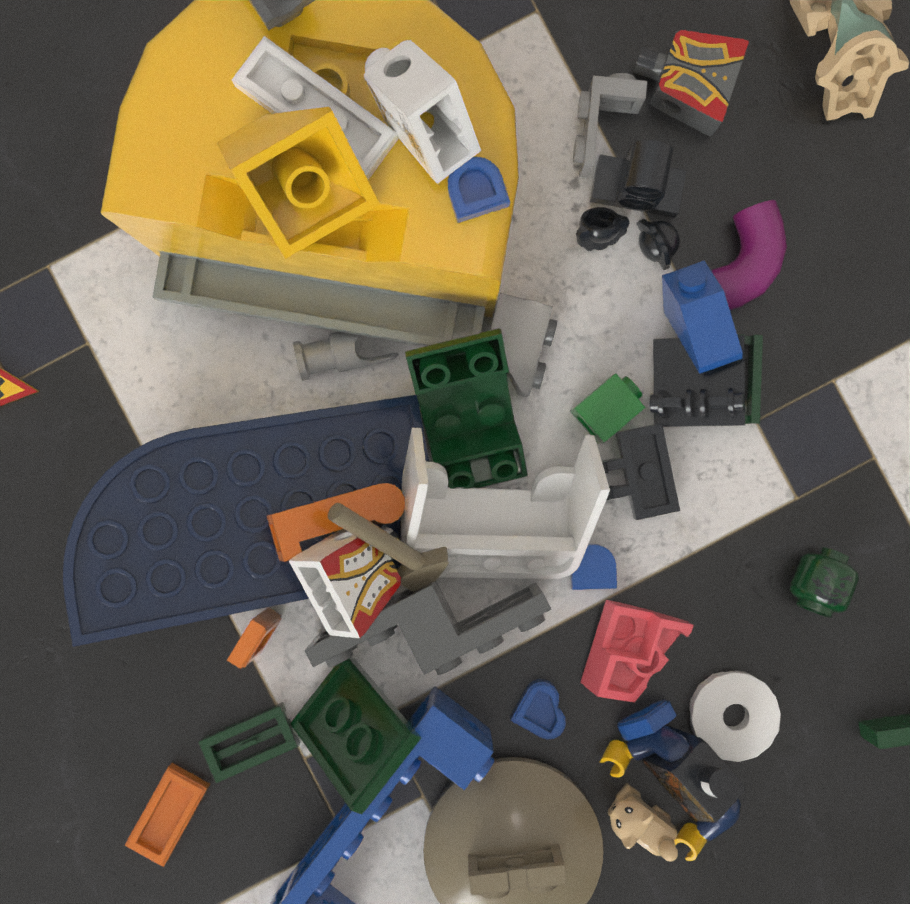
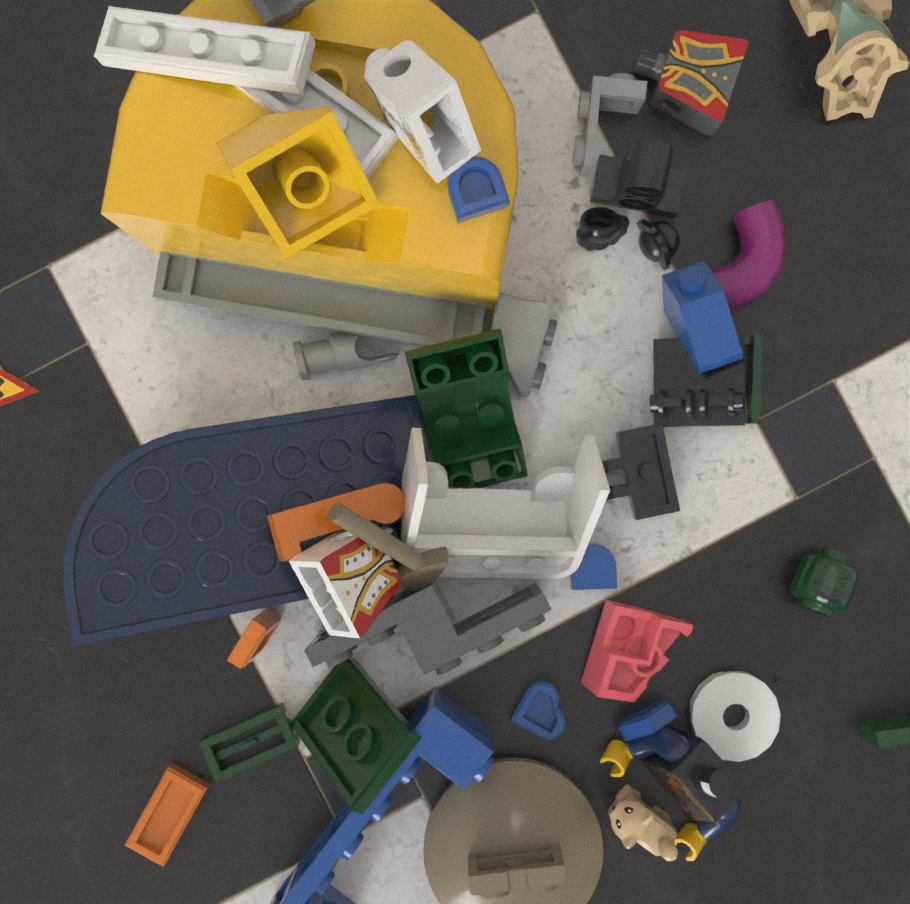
green brick [570,373,646,444] -> none
none -> white tile [94,6,316,95]

